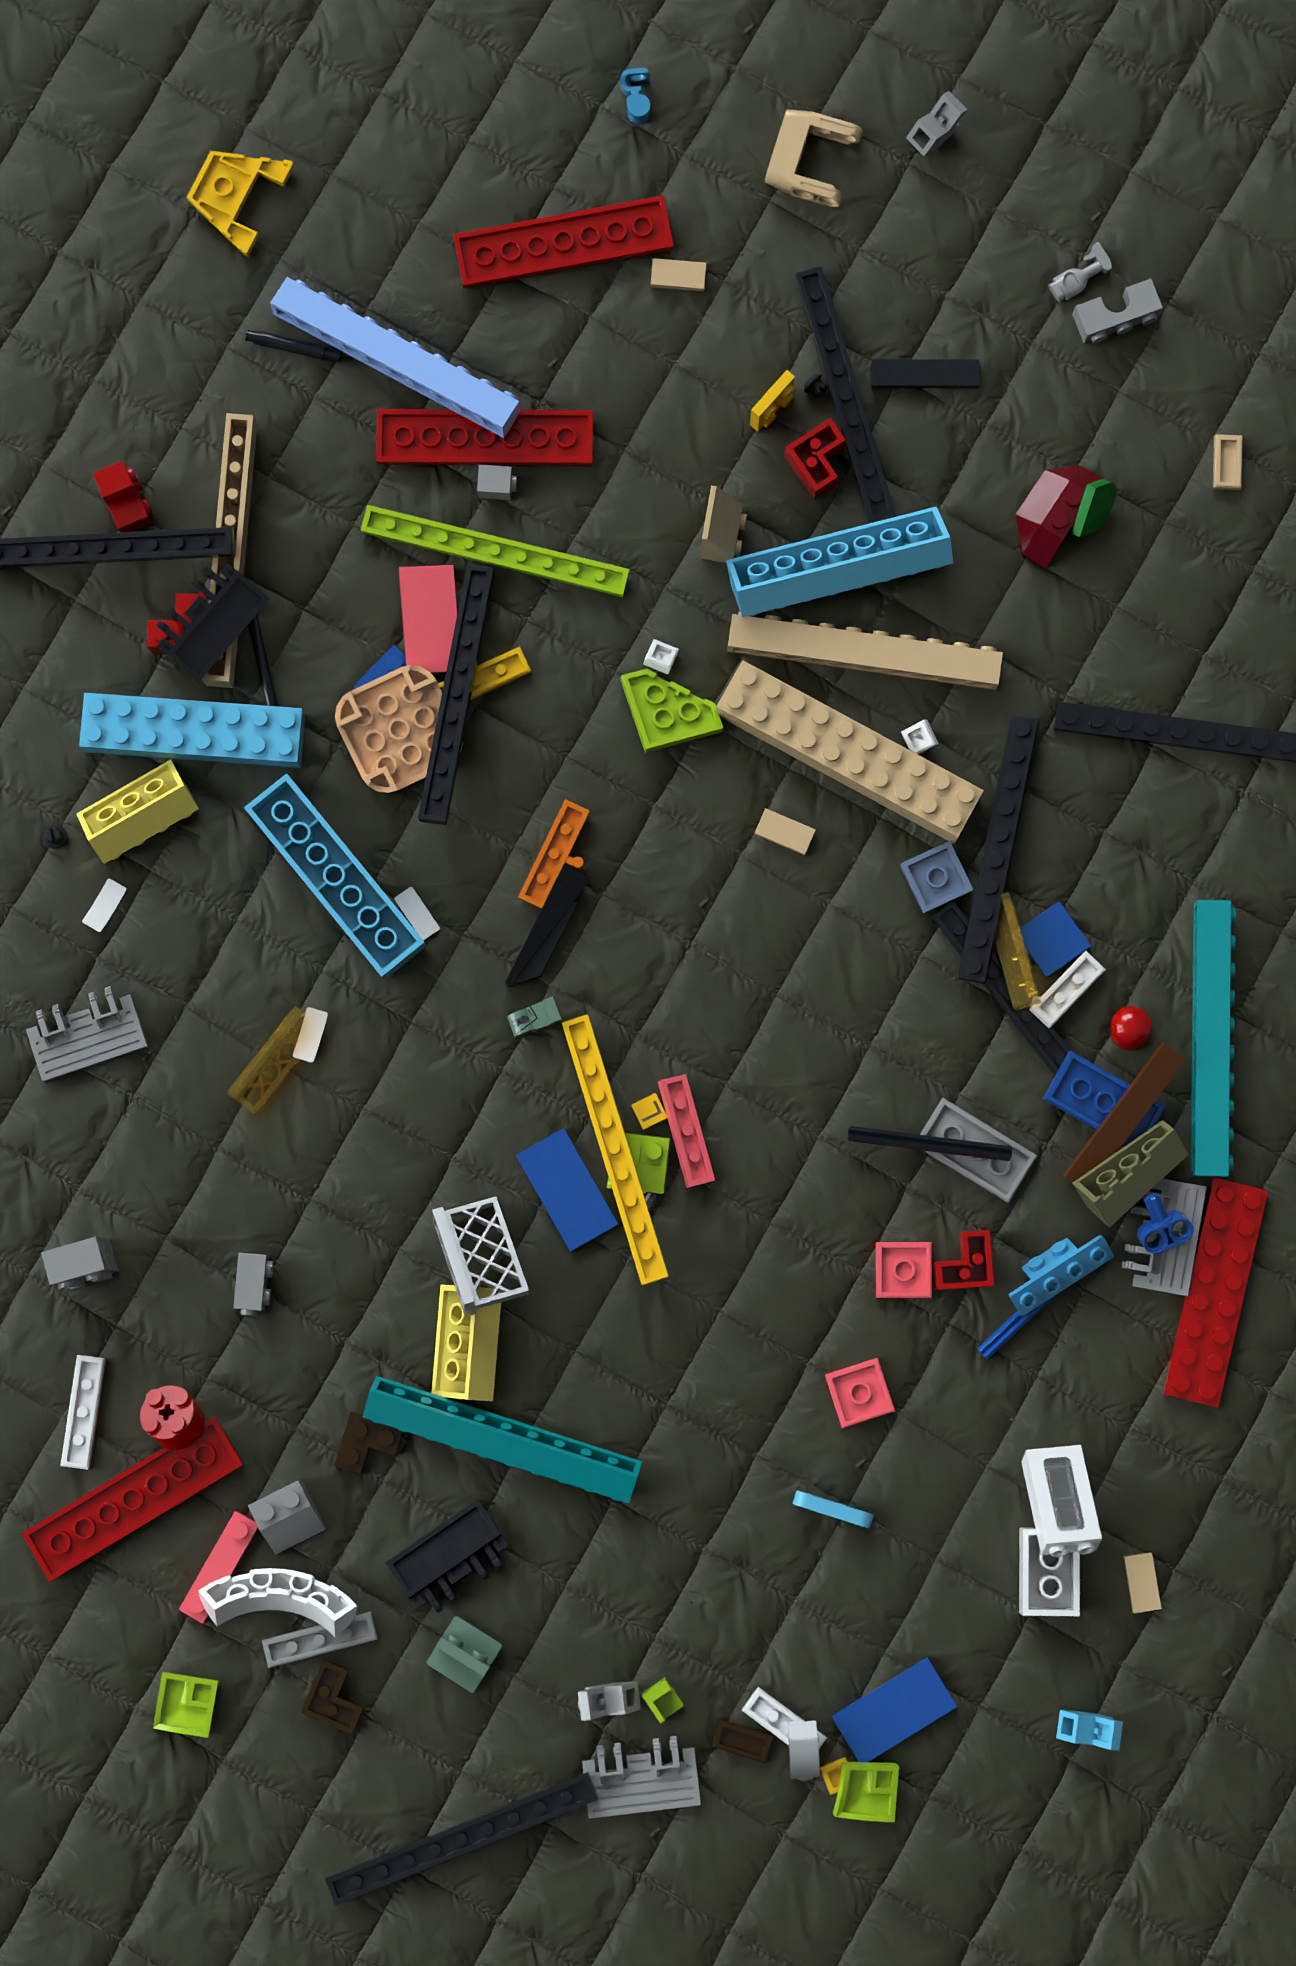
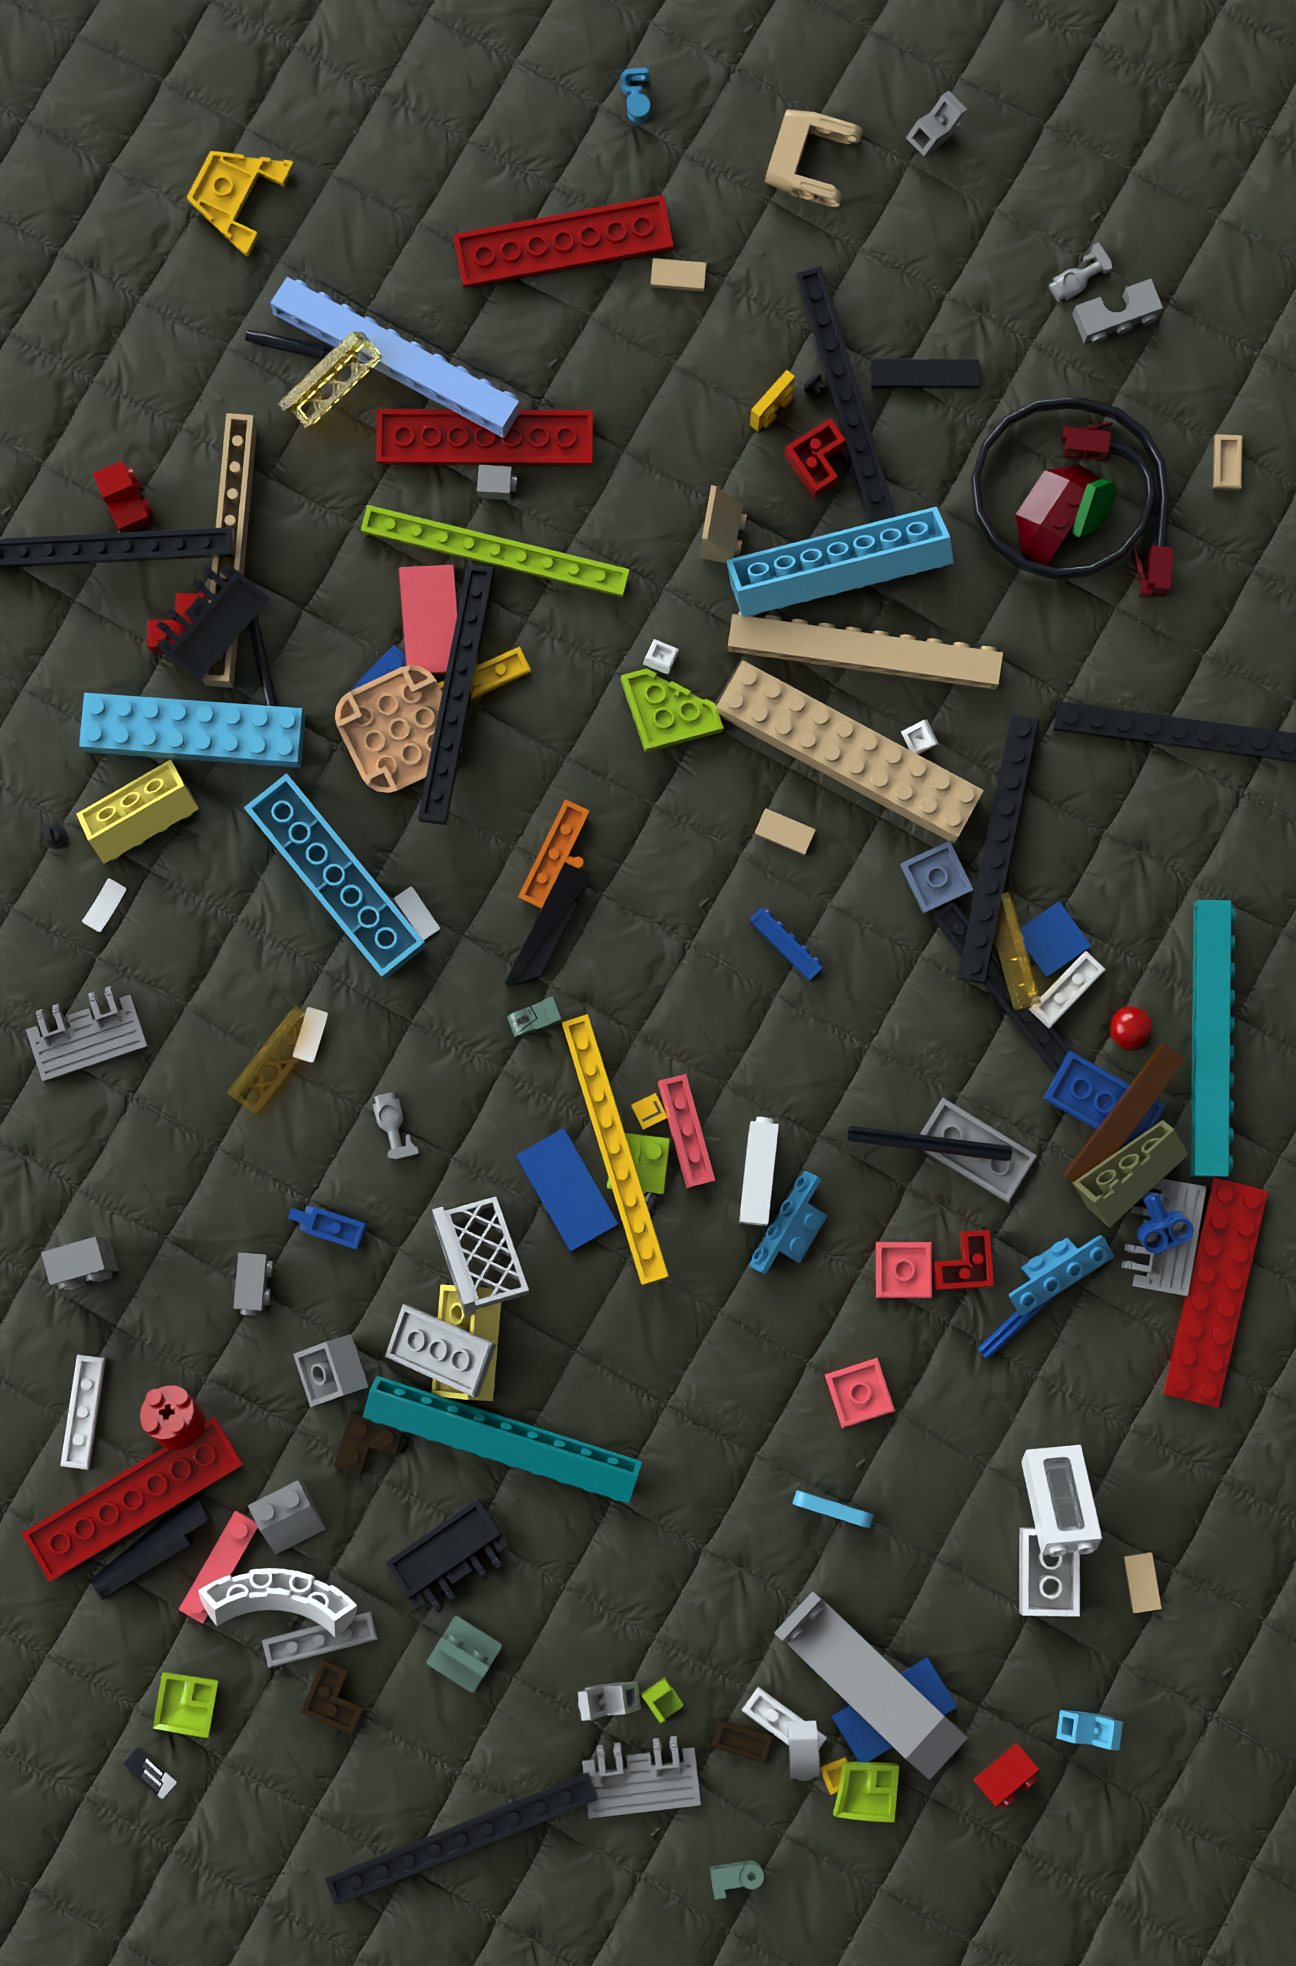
none -> black wedge [91,1493,212,1600]
none -> sticker [124,1747,177,1799]
none -> clear yellow fence [278,331,383,429]
none -> blue hinge [288,1206,367,1250]
none -> light grey slope [293,1334,368,1407]
none -> light grey piece [373,1092,420,1160]
none -> tile [385,1304,497,1397]
none -> sand green leg [710,1861,764,1899]
none -> white piece [739,1117,779,1226]
none -> blue piece [749,907,822,981]
none -> dark azure bracket [749,1171,827,1274]
none -> light grey panel [775,1591,968,1780]
none -> black piece [970,397,1174,598]
none -> red brick [974,1743,1040,1809]

